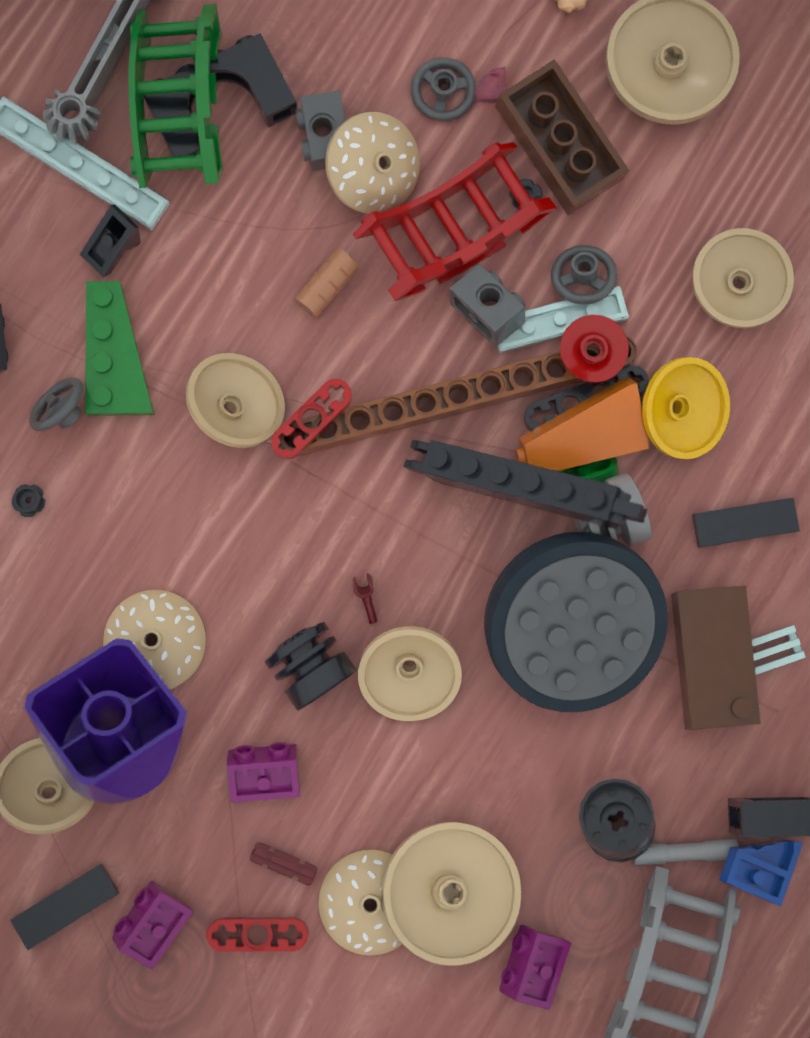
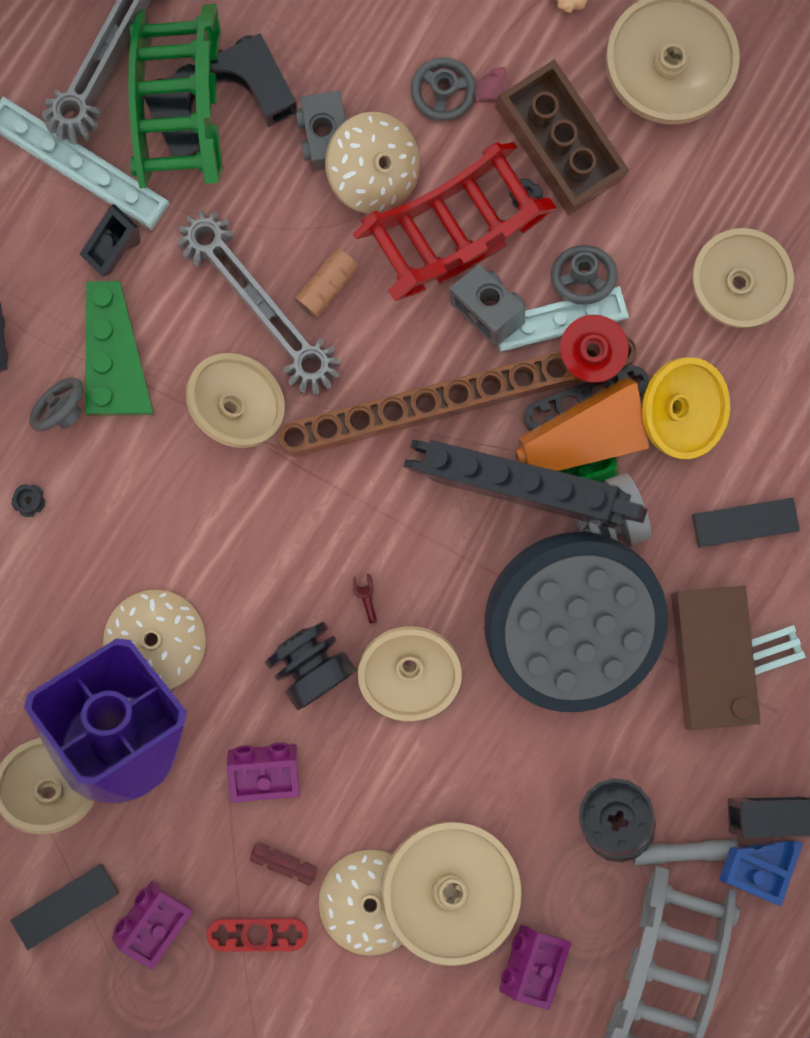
red beam [271,379,352,460] -> none
none -> light grey arm [177,210,340,395]

